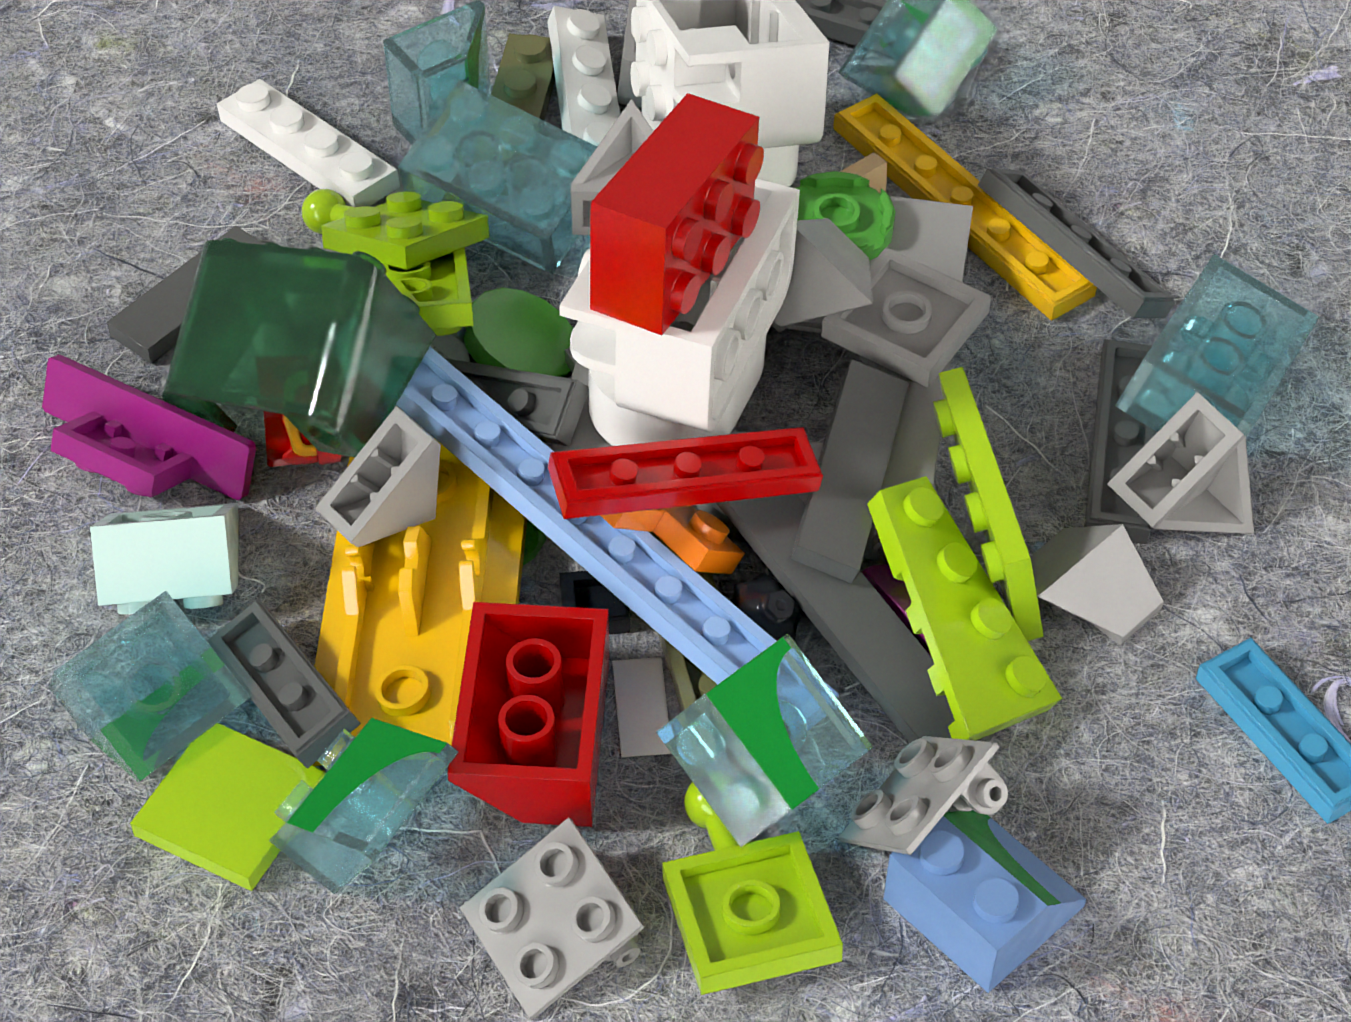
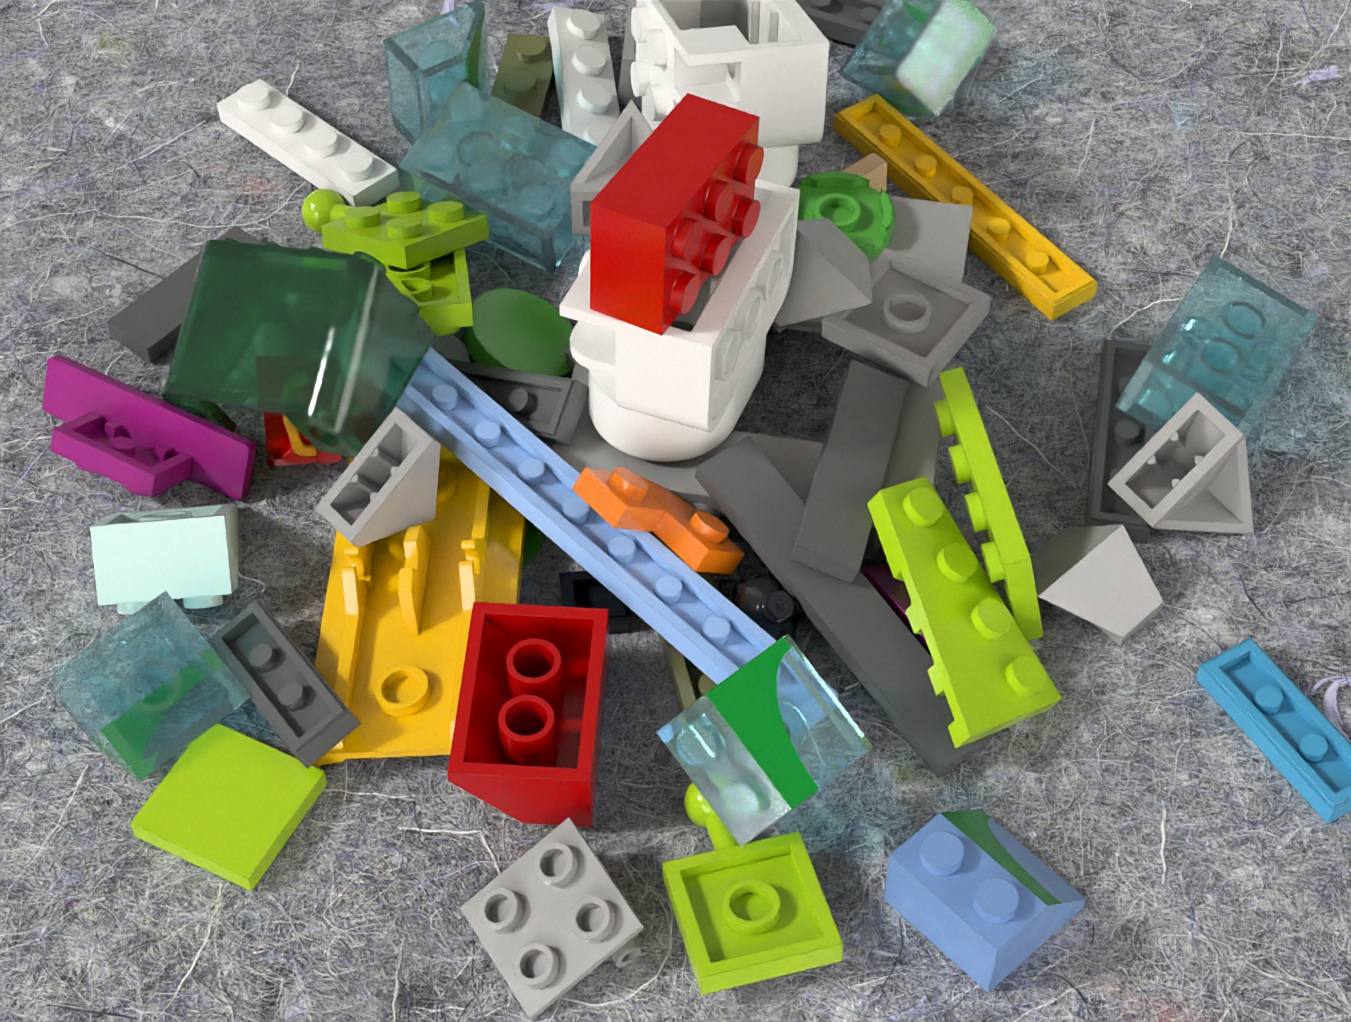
clear light blue slope [269,718,458,894] -> none
red tile [548,427,823,519] -> none
white sticker [612,657,672,758] -> none
light grey hinge [837,736,1008,855] -> none
dark grey tile [978,168,1176,318] -> none

